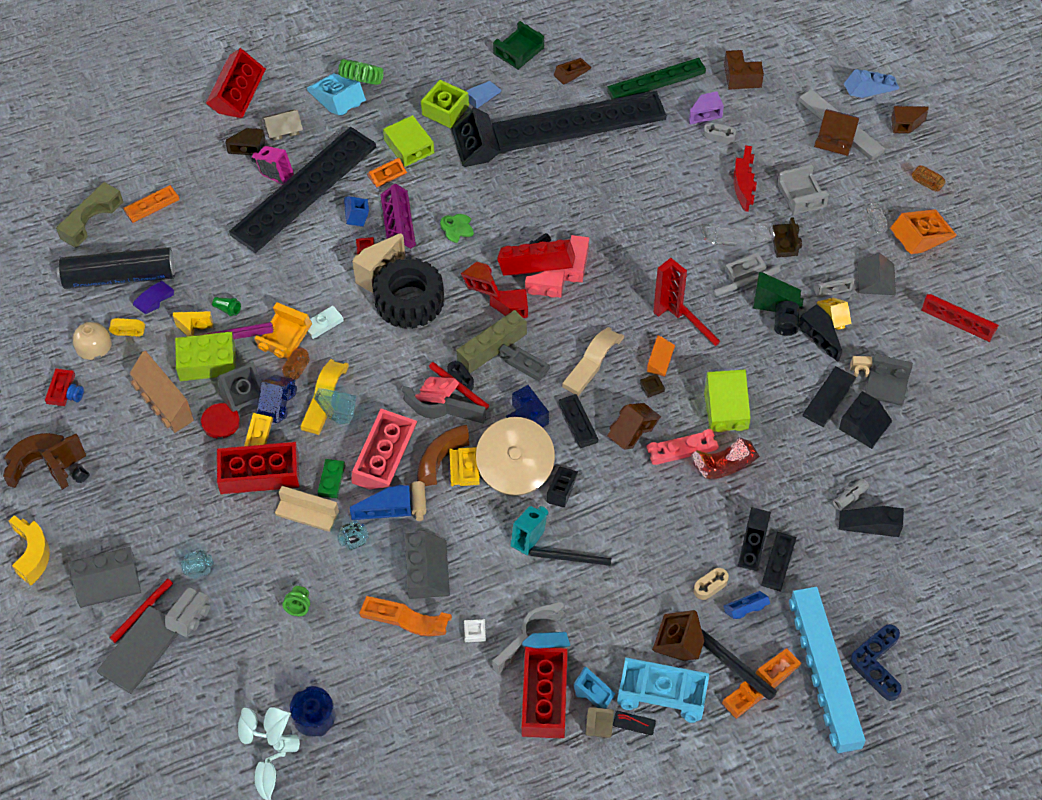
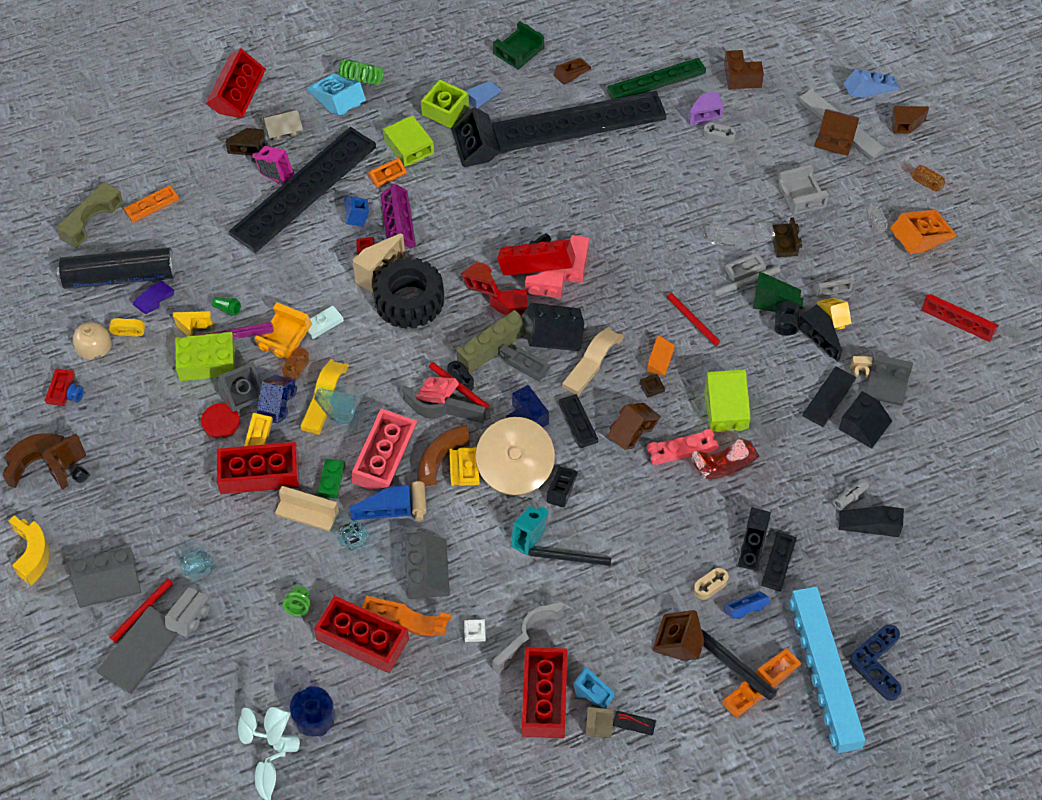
medium nougat slope [130,350,194,433] -> none
bright green plate [440,214,474,243] -> none
dark azure slope [522,632,570,648] -> none
medium azure piece [617,658,709,723] -> none
red fence [653,258,687,318] -> none
red slope [734,145,757,212] -> none
dark grey slope [857,252,896,296] -> none
none -> red brick [314,595,409,674]
none -> black slope [522,303,585,351]

